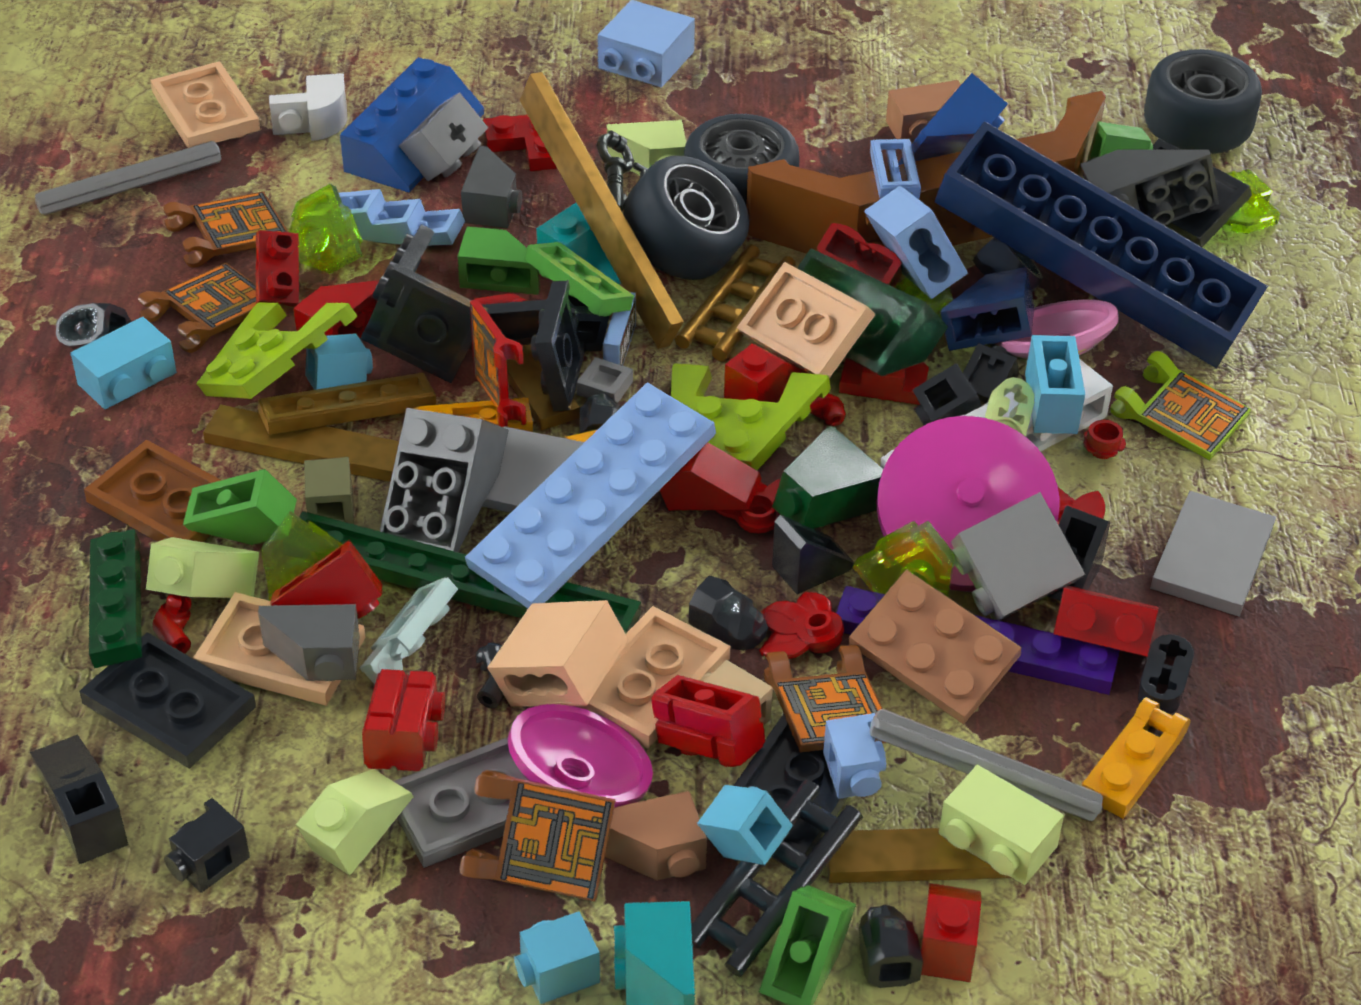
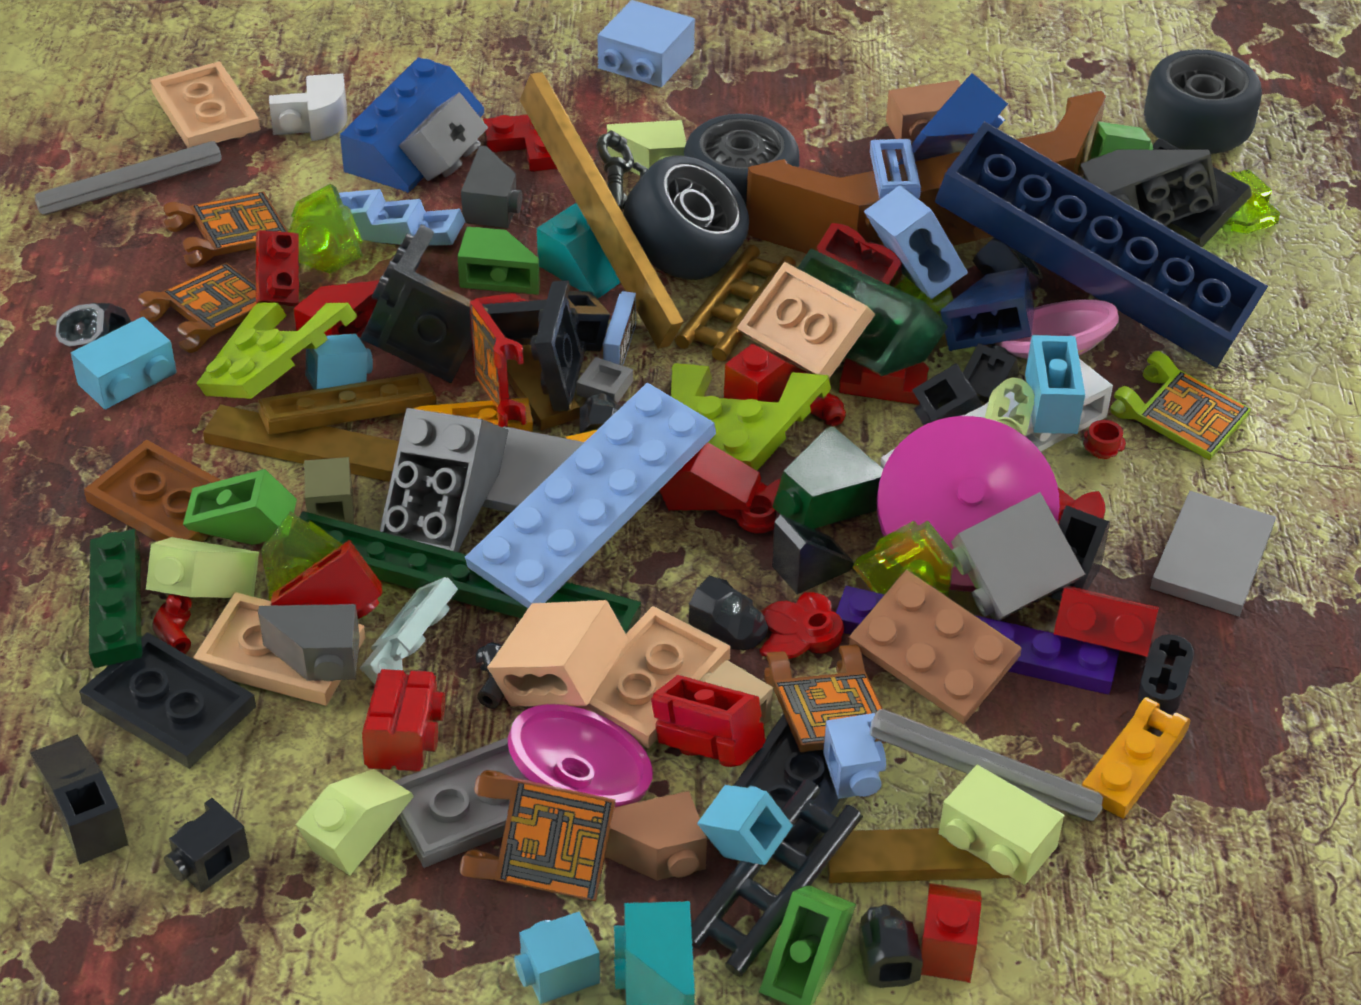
bright green plate [524,242,634,316] -> none

